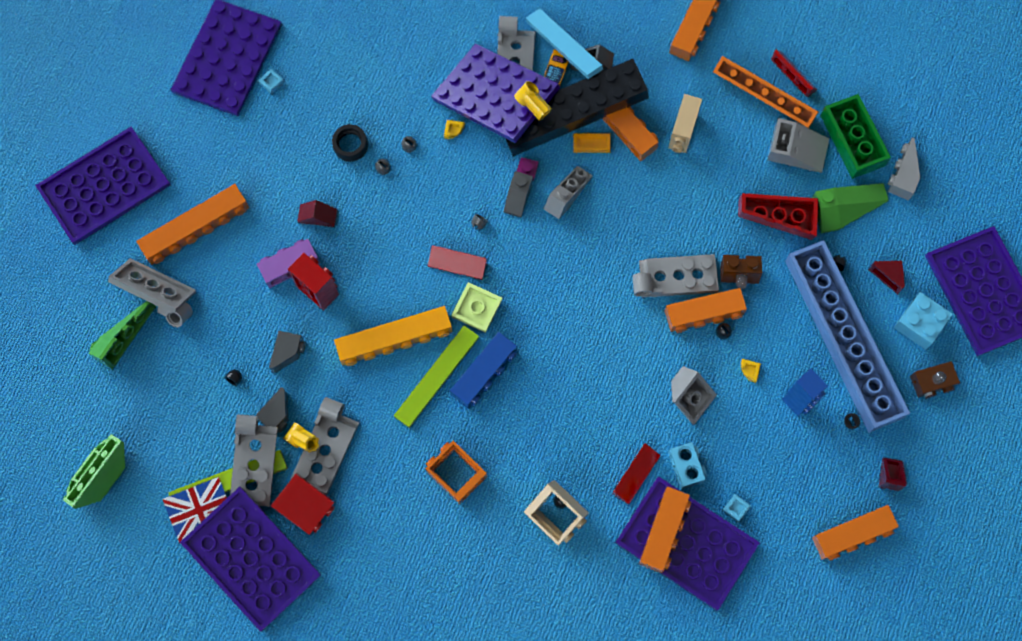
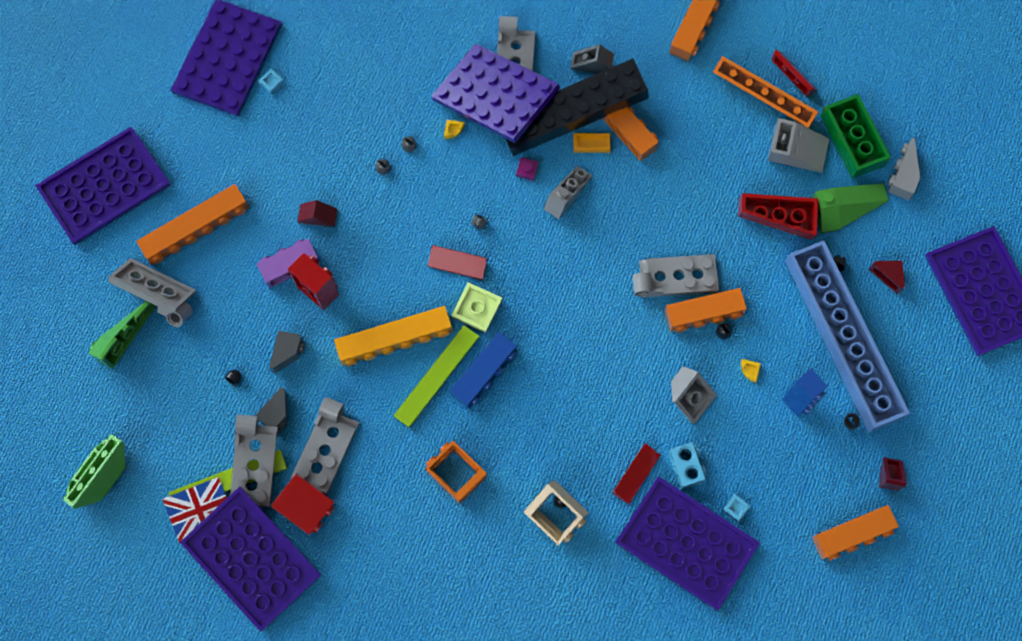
yellow piece [283,422,319,453] -> none
black tyre [332,124,368,162] -> none
dark grey slope [503,171,533,218] -> none
yellow piece [514,81,552,120] -> none
medium azure tile [526,9,603,79] -> none
tile [544,49,569,87] -> none
orange brick [638,486,691,573] -> none
tan window [668,94,702,153] -> none
reddish brown piece [720,255,762,289] -> none
medium azure brick [893,292,953,350] -> none
reddish brown piece [910,361,960,399] -> none

